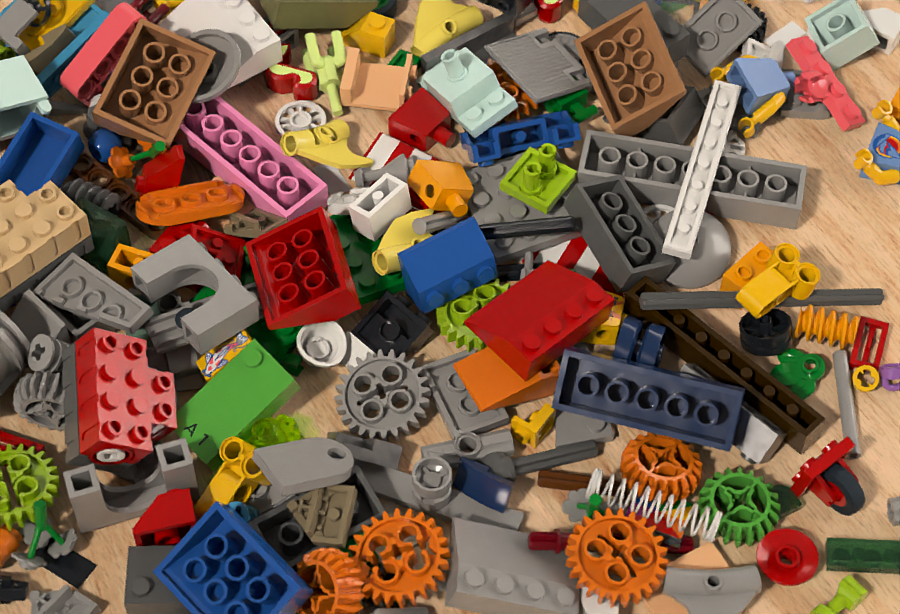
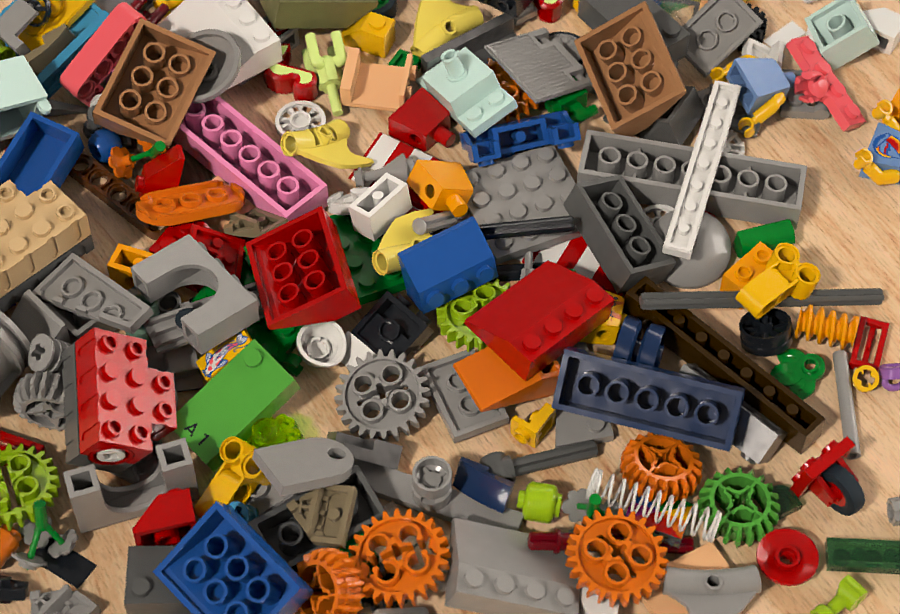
dark grey piece [60,178,122,228] -> none
clear green slope [76,197,132,276] -> none
white sticker [313,164,351,195] -> none
light grey piece [420,428,515,468] -> none
lime plate [499,143,577,215] -> none
reddish brown axle [537,469,628,498] -> none
none -> lime head [517,481,563,524]
none -> green brick [732,219,795,259]

